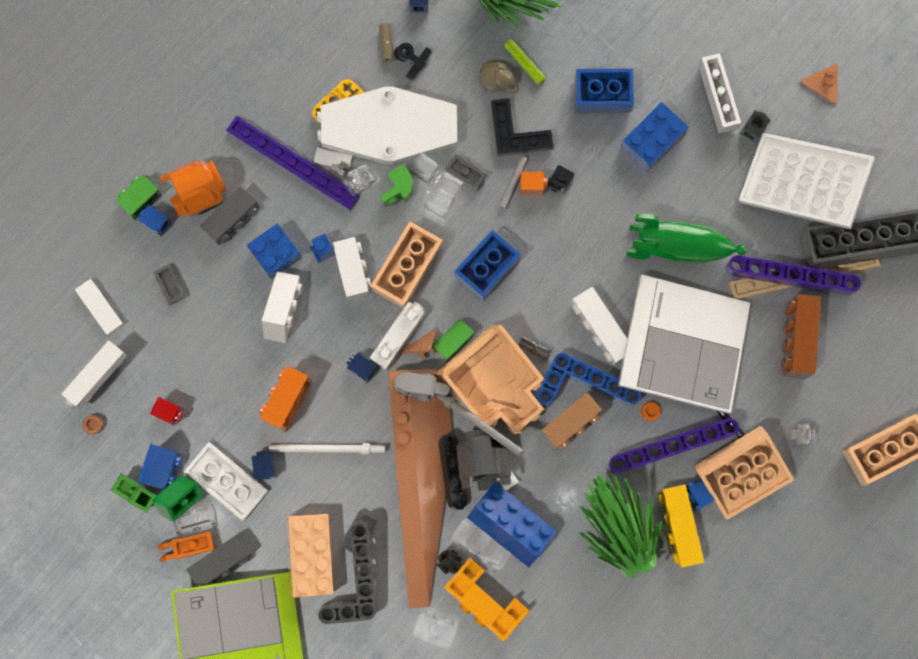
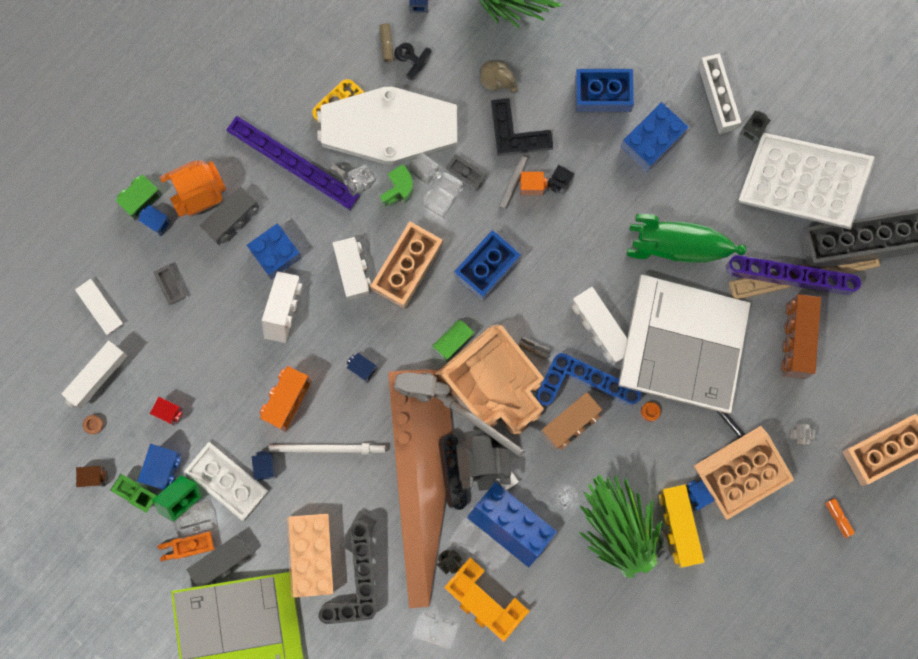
blue brick [310,233,335,263] -> none
white sticker [314,147,353,170] -> none
white brick [370,302,425,372] -> none
nougat piece [401,329,437,360] -> none
lime axle [505,39,545,85] -> none
dark purple beam [608,418,739,474] -> none
nougat piece [801,64,838,104] -> none
none -> reddish brown brick [76,466,108,488]
none -> orange piece [825,498,855,538]

